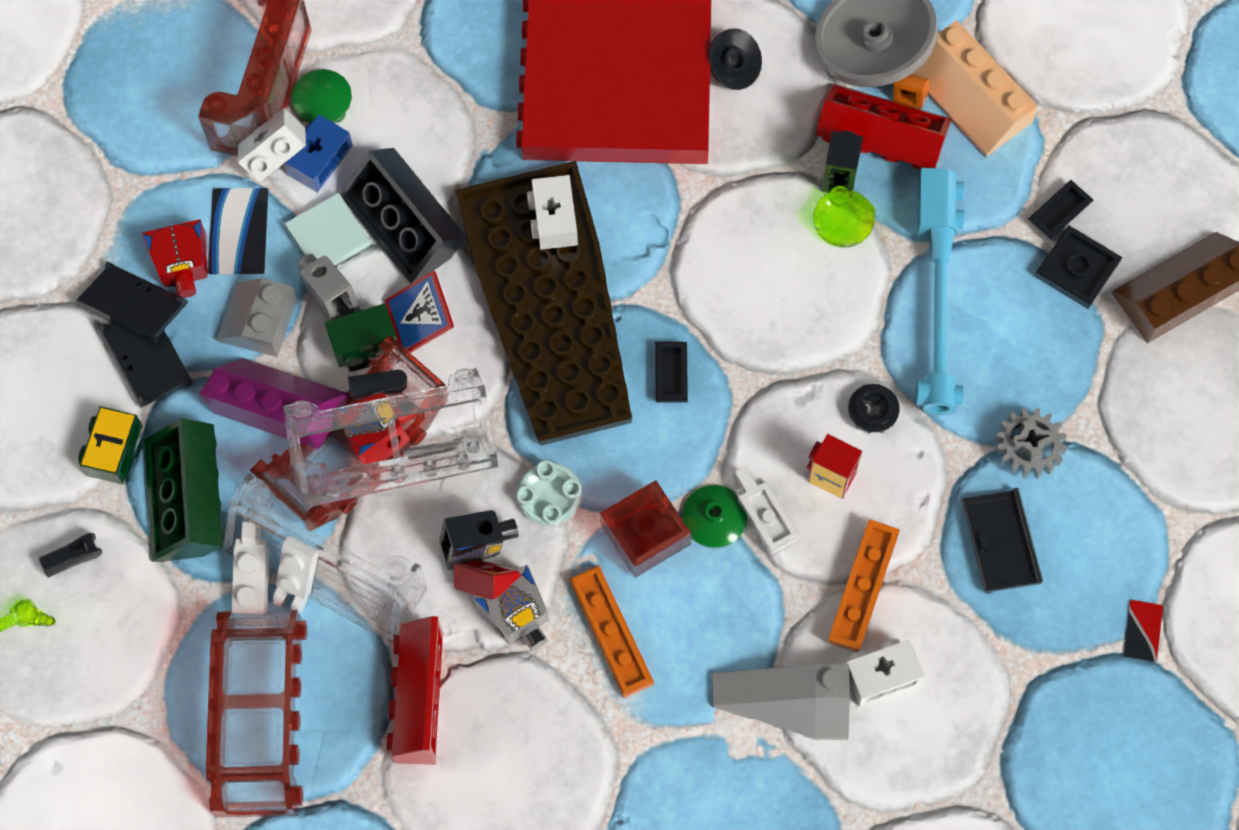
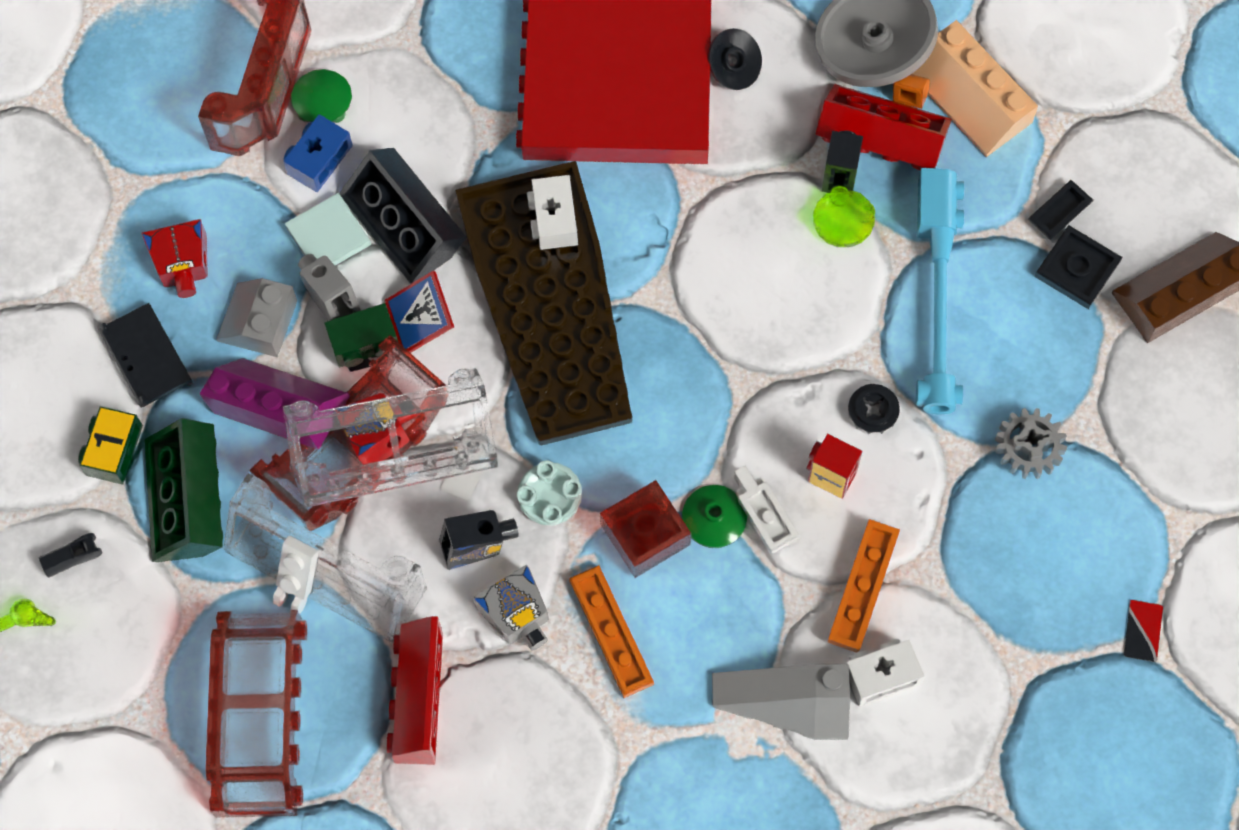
black door [77,262,188,344] -> none
sticker [208,188,268,275] -> none
white hinge [232,522,270,614] -> none
white brick [238,108,306,183] -> none
black bar [348,369,408,399] -> none
red slope [454,560,520,600] -> none
black tile [655,342,688,403] -> none
black door [961,488,1043,594] -> none

